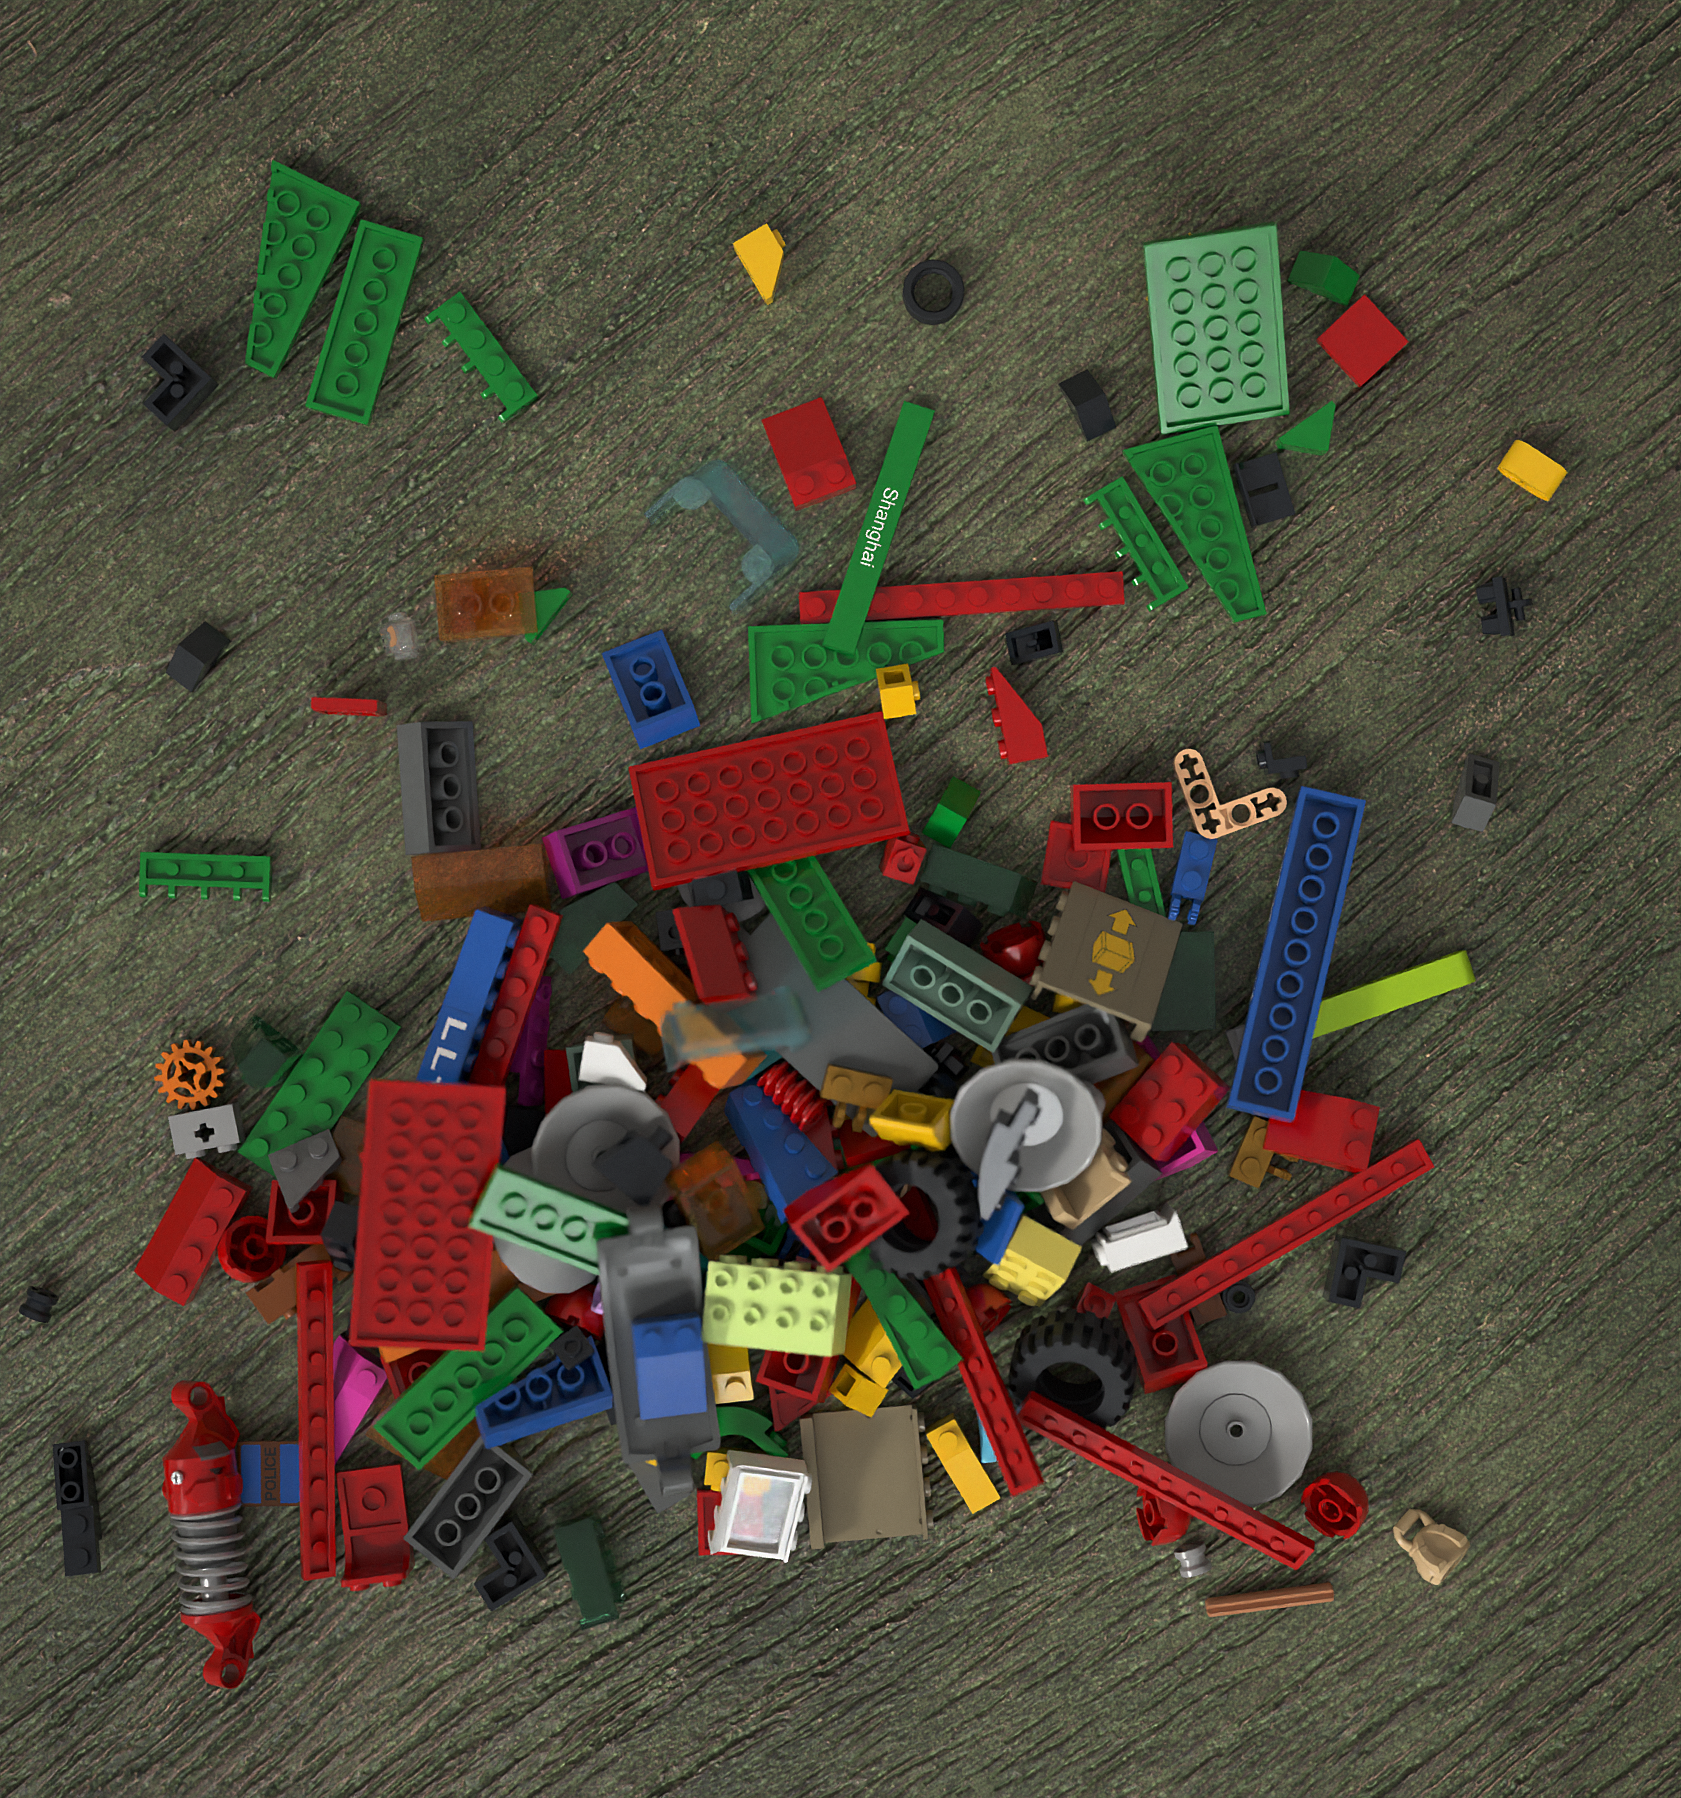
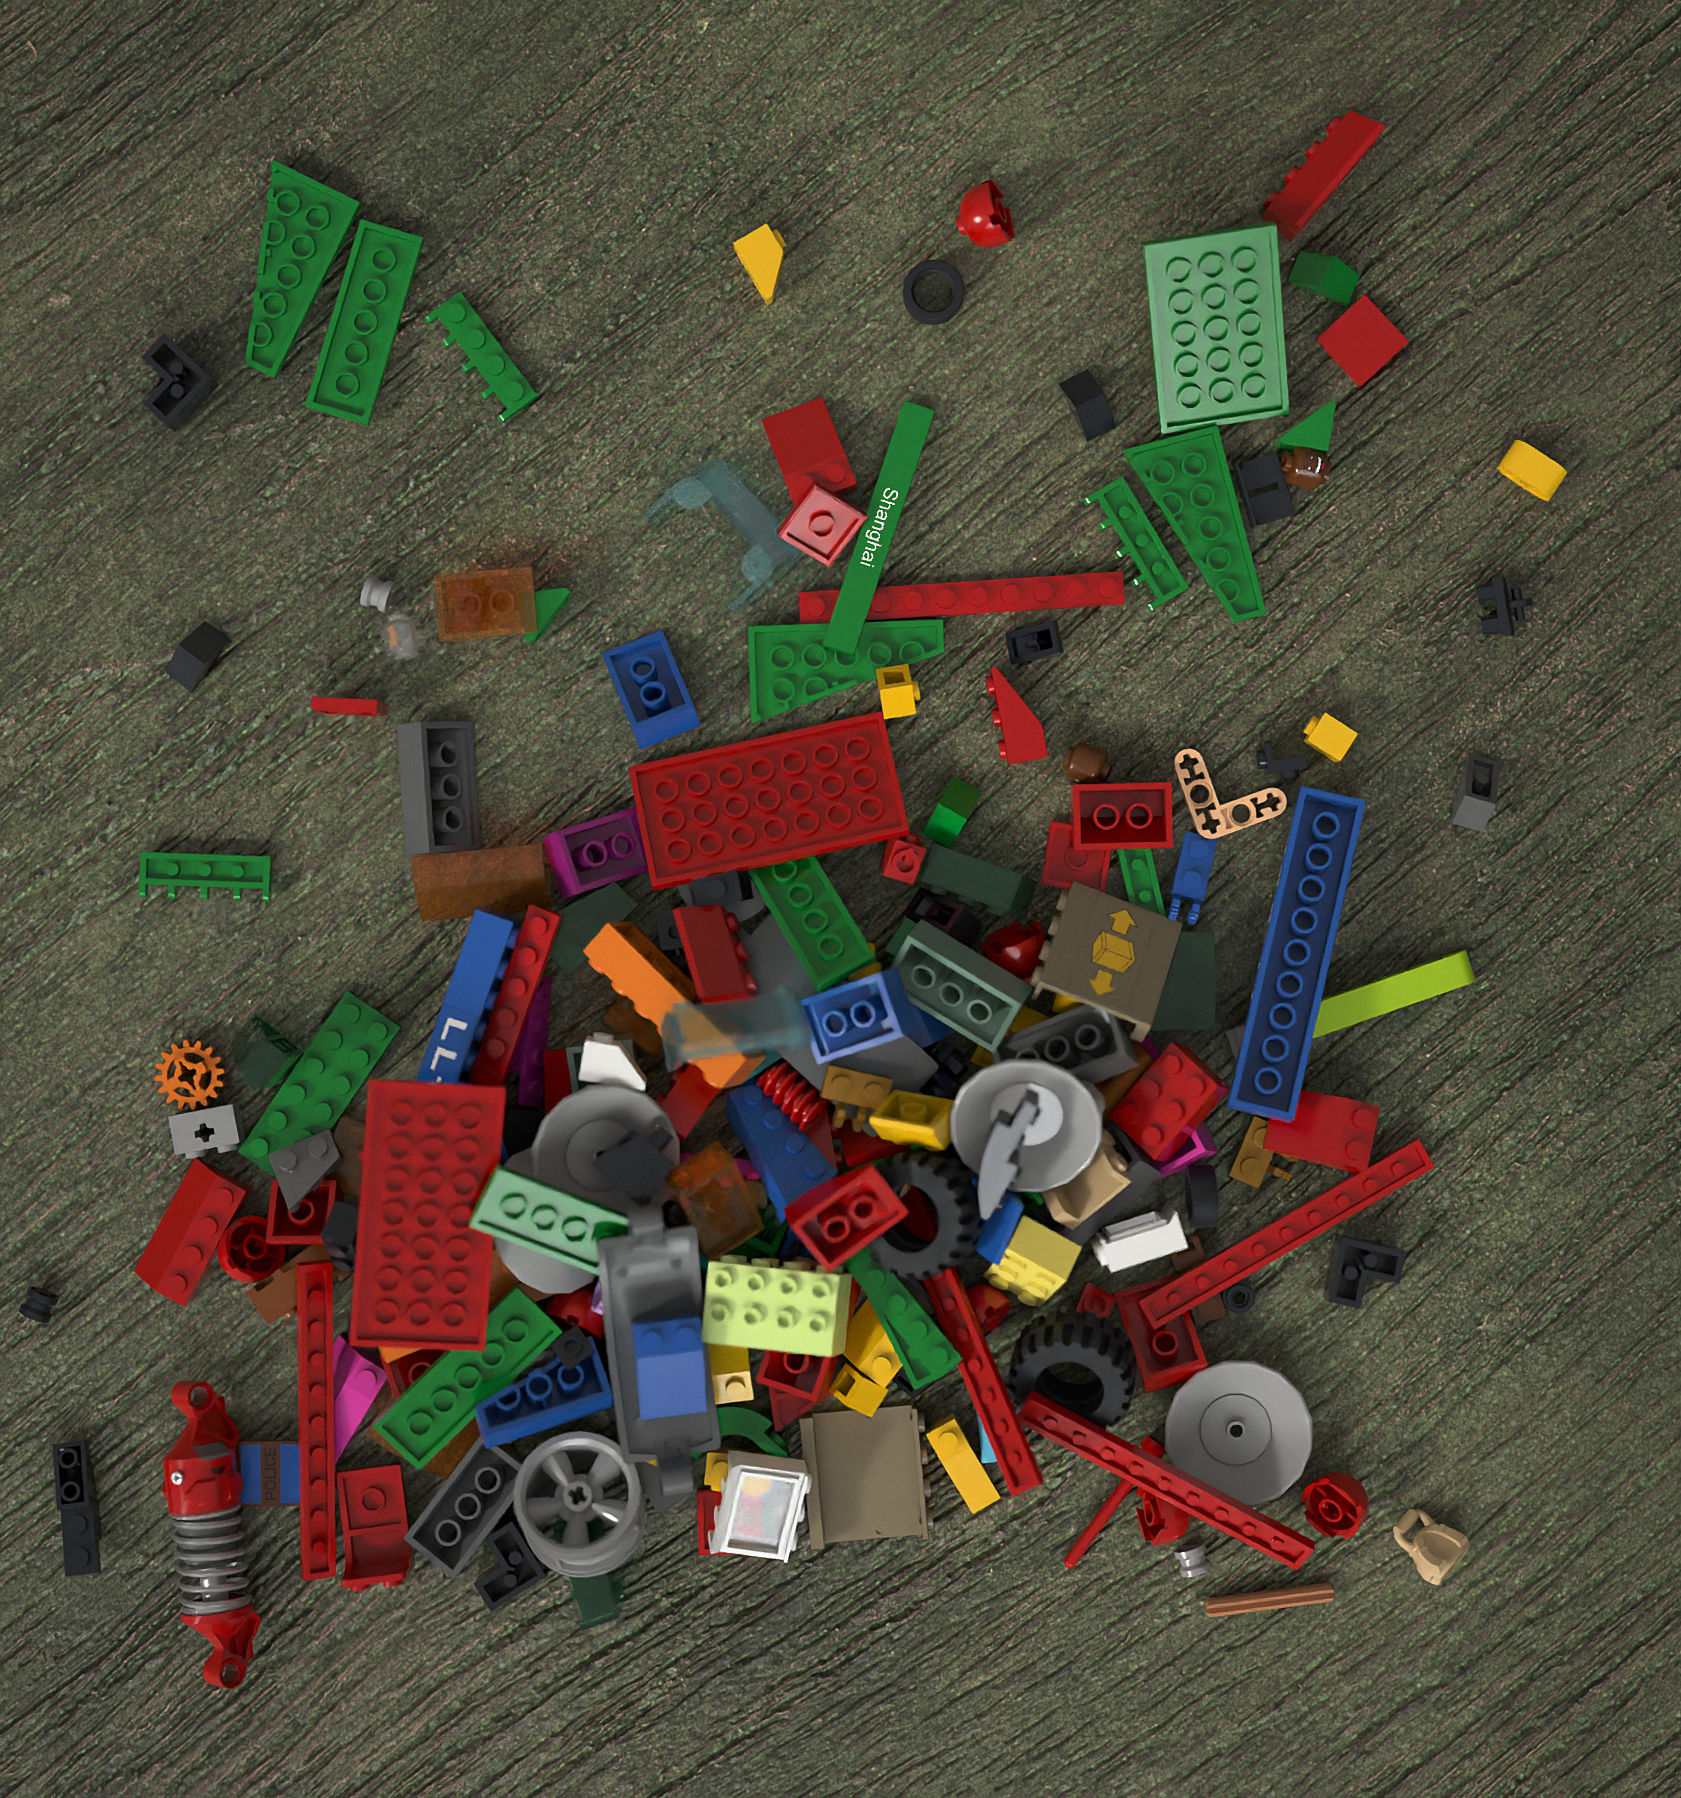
none -> light grey wheel [360,574,396,613]
none -> light grey wheel [513,1432,647,1578]
none -> tile [776,481,868,567]
none -> blue slope [796,967,919,1065]
none -> red cylinder [956,179,1015,248]
none -> reddish brown head [1062,742,1113,785]
none -> red piece [1064,1434,1166,1568]
none -> black tyre [1185,1164,1219,1228]
none -> red slope [1261,110,1385,242]
none -> reddish brown head [1280,447,1331,490]
none -> yellow brick [1303,713,1358,763]

